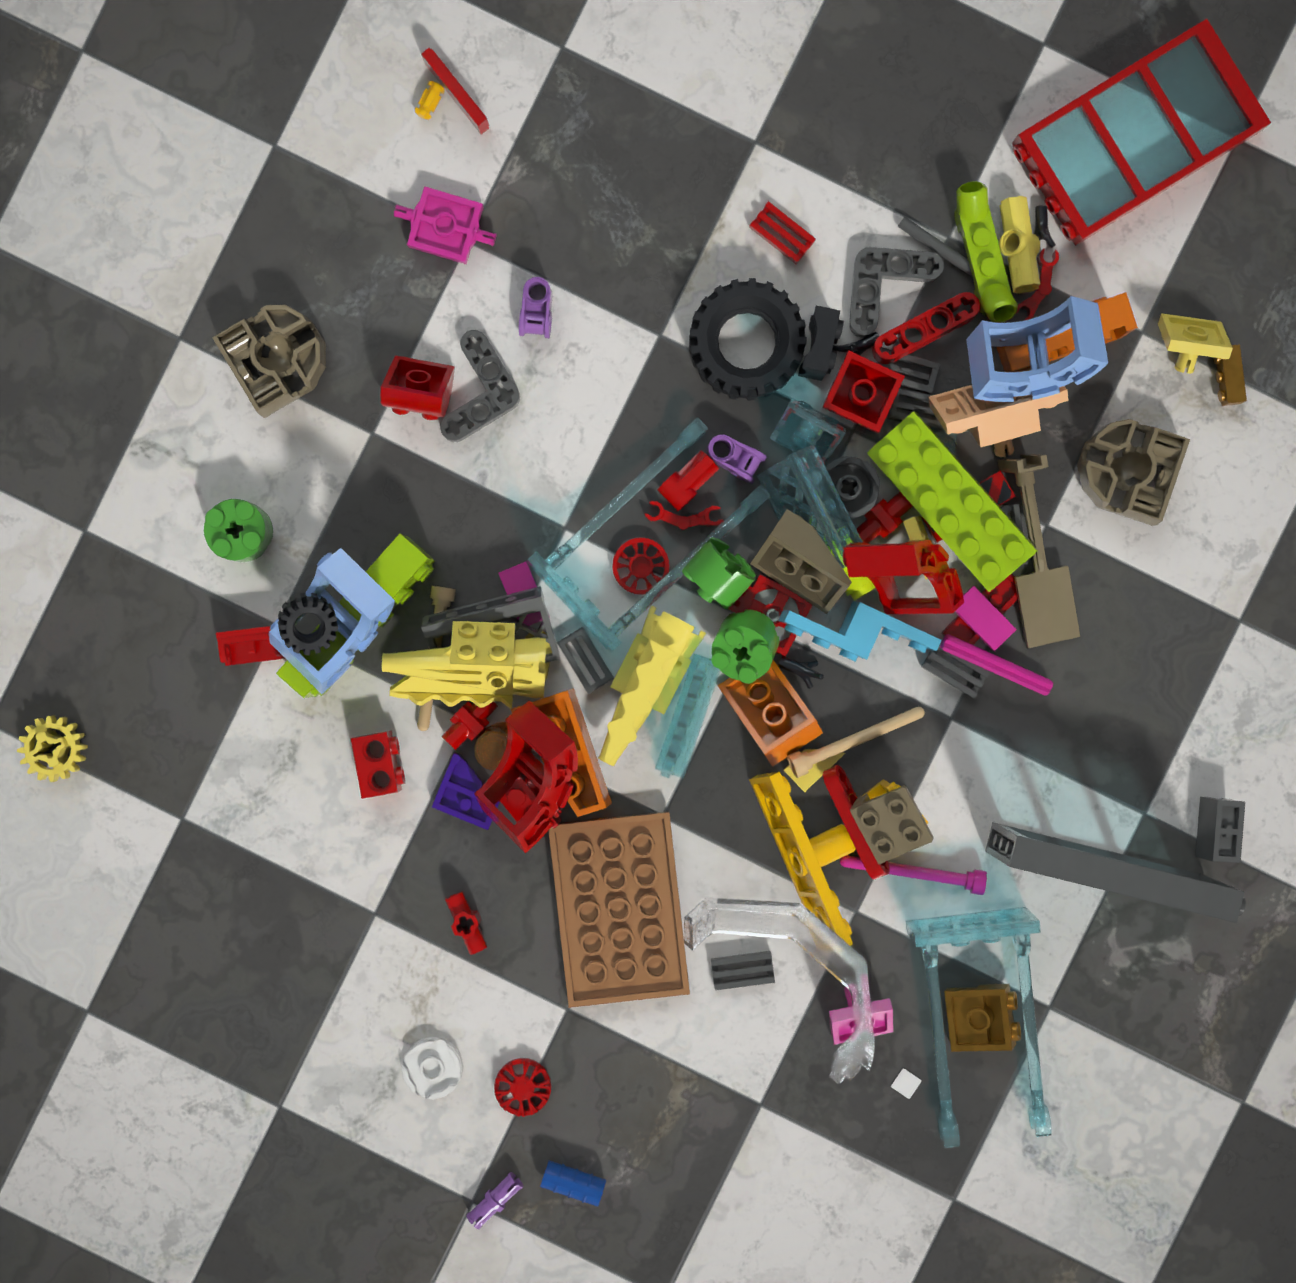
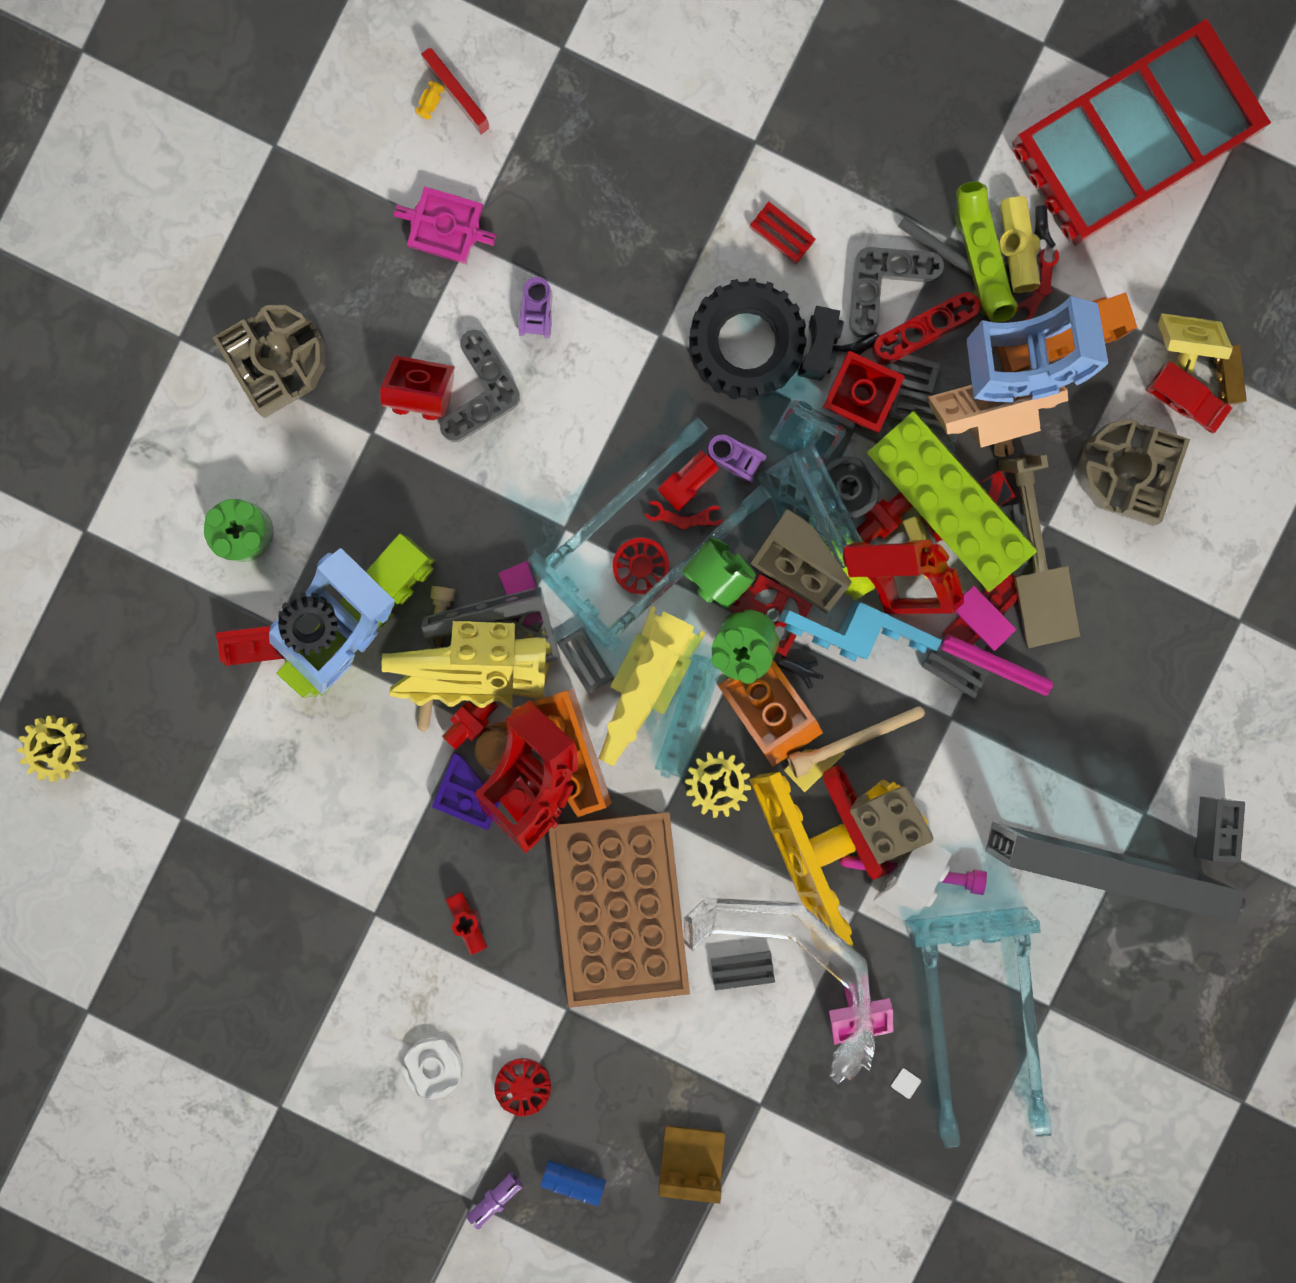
red brick [351,730,405,799] -> none
pearl gold plate [944,984,1021,1052] -> none
none -> pearl gold bracket [659,1125,726,1204]
none -> light yellow gear [685,751,751,818]
none -> white brick [873,842,952,921]
none -> red piece [1145,361,1232,434]

